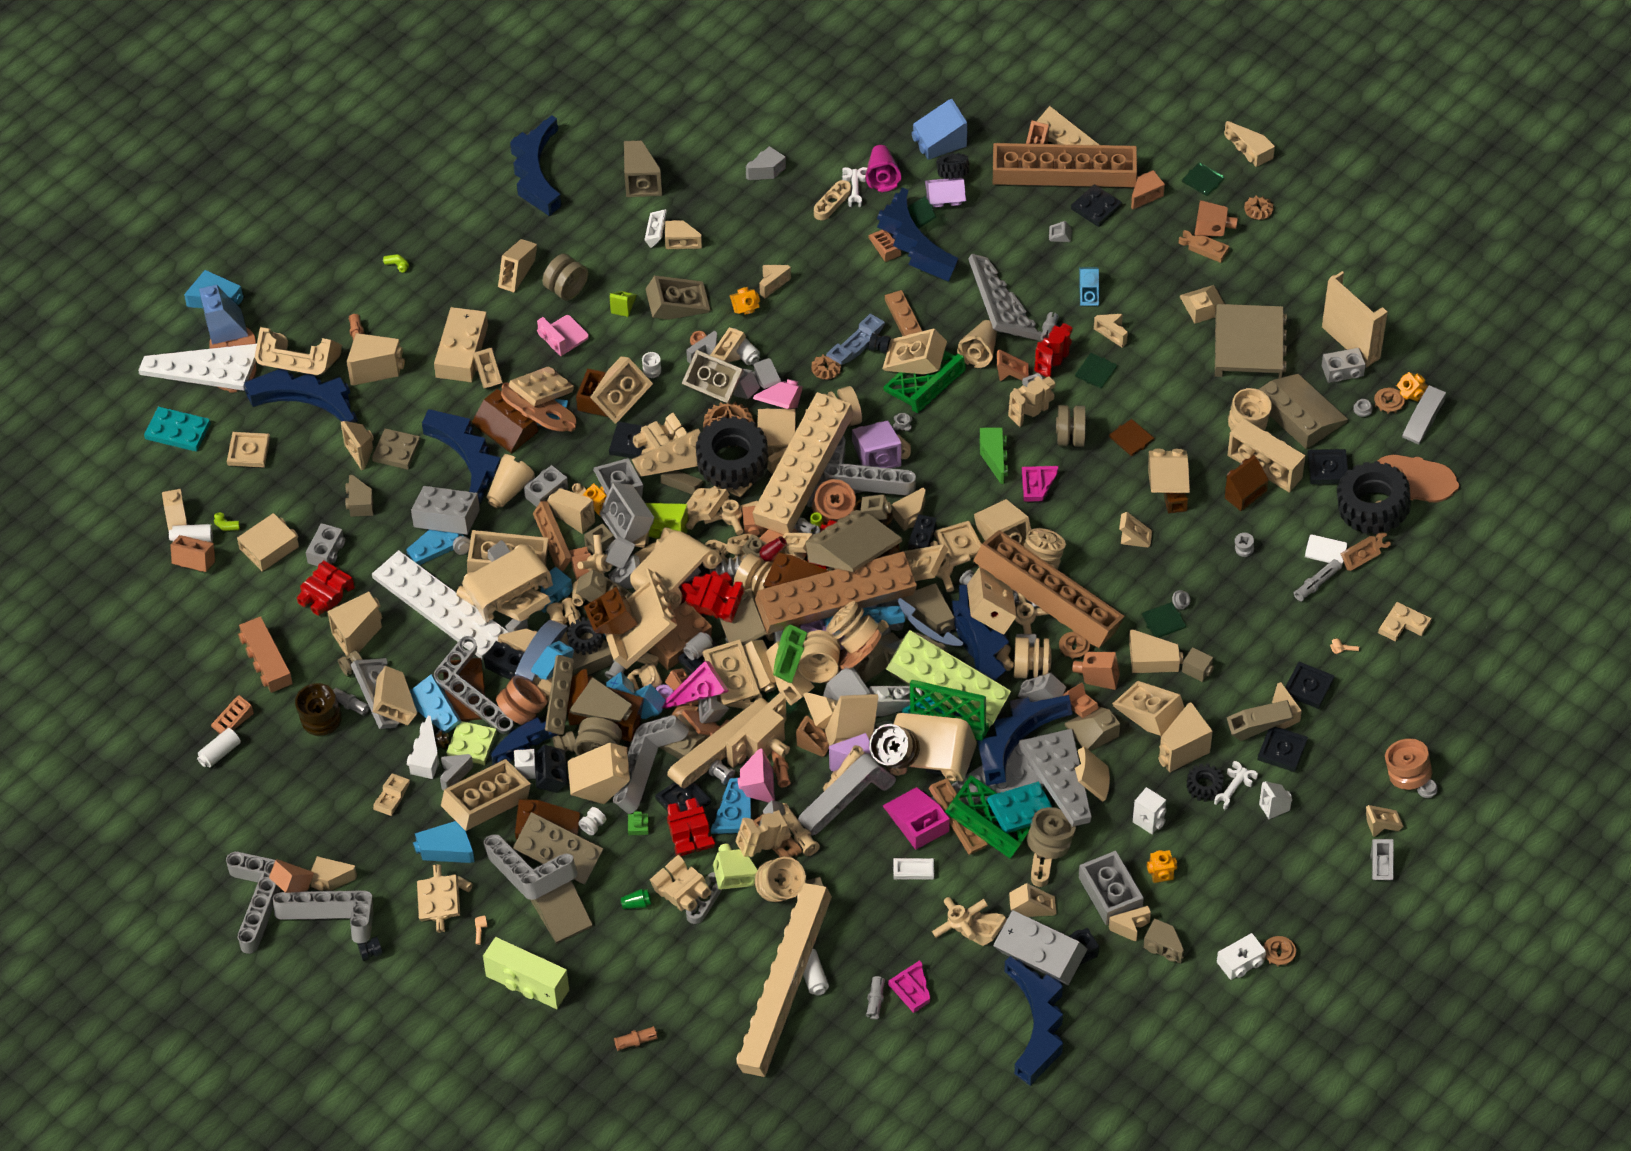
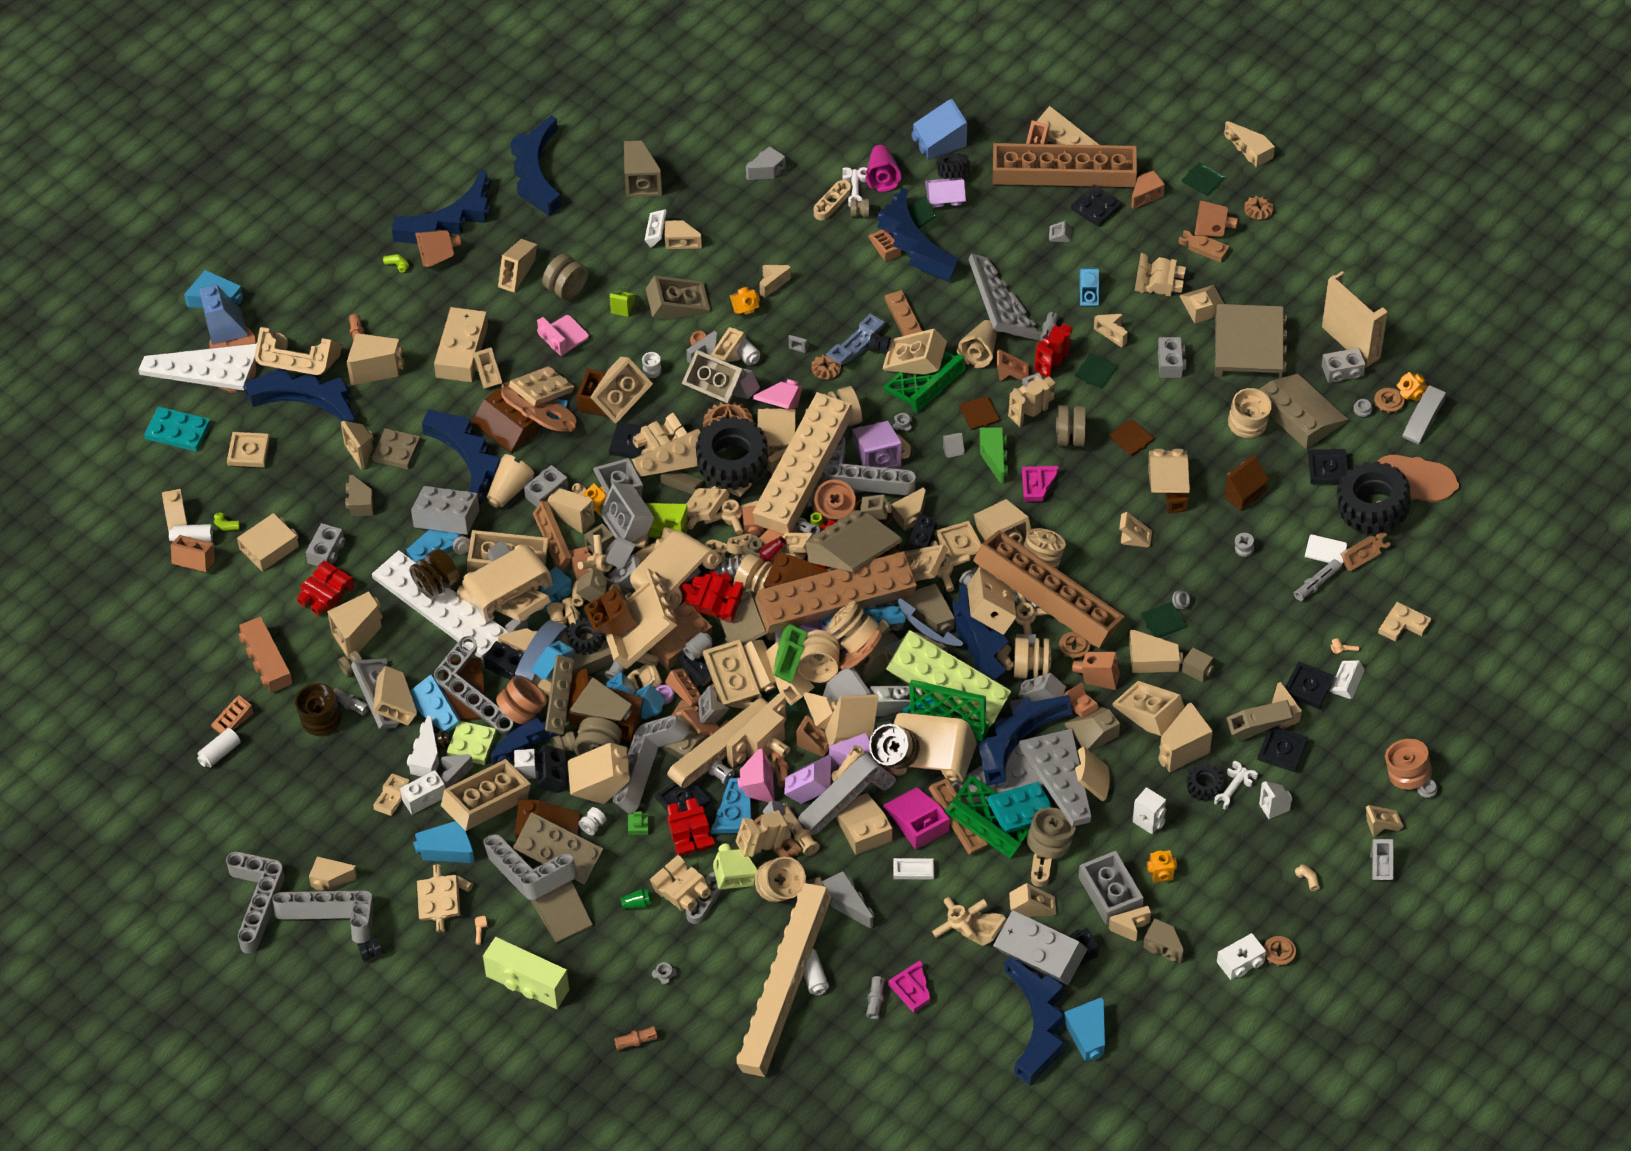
nougat slope [269,859,314,893] -> none
dark pink wing [662,661,729,709] -> none
light grey slope [753,358,781,389] -> none
tan brick [1227,419,1305,492] -> none
none -> dark blue arch [392,170,491,244]
none -> white brick [400,770,445,815]
none -> dark brown wheel [409,548,460,599]
none -> nougat torso [415,230,461,267]
none -> light grey plate [652,962,677,984]
none -> lavender slope [785,755,831,804]
none -> light grey slope [788,335,810,353]
none -> light grey slope [822,871,874,928]
none -> tan slope [836,793,892,855]
none -> dark tan wheel [851,199,869,217]
none -> light grey slope [943,433,964,458]
none -> reddish brown piece [959,396,1000,431]
none -> dark azure slope [1064,997,1105,1062]
none -> tan hips [1135,253,1186,296]
none -> light grey brick [1158,337,1186,378]
none -> tan arm [1295,864,1320,891]
none -> white slope [1330,661,1364,699]

